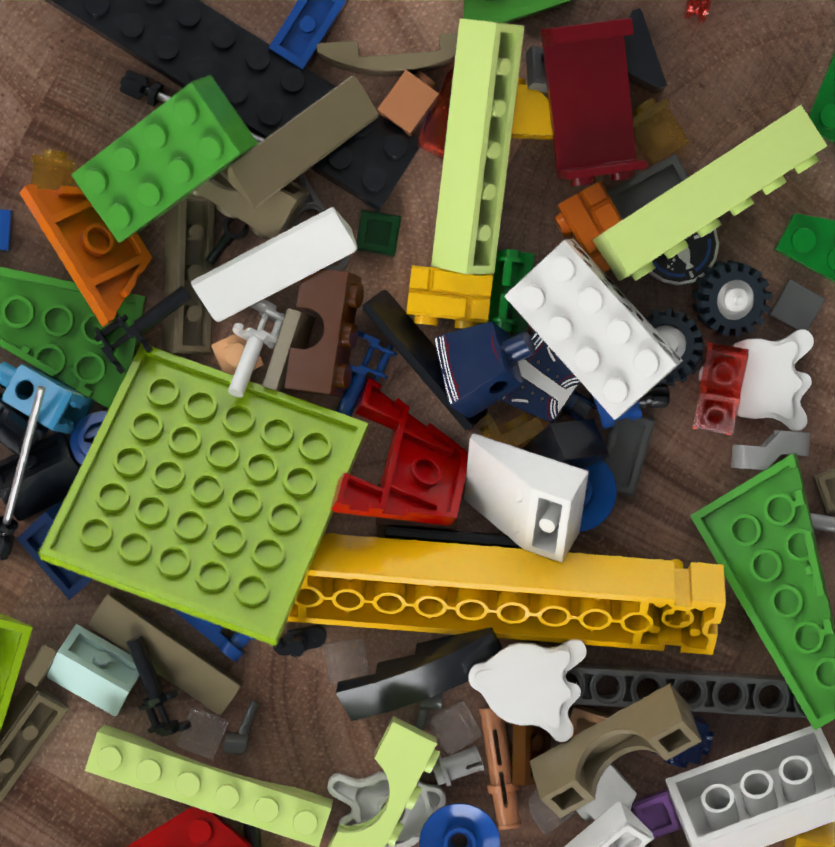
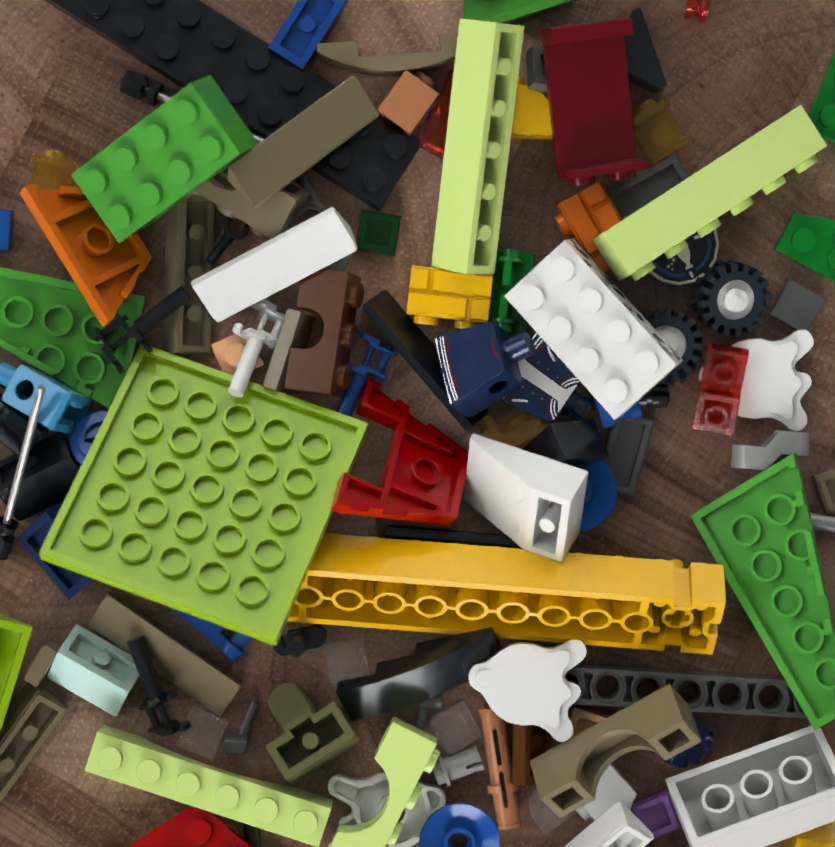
none -> olive brick [265,683,361,785]

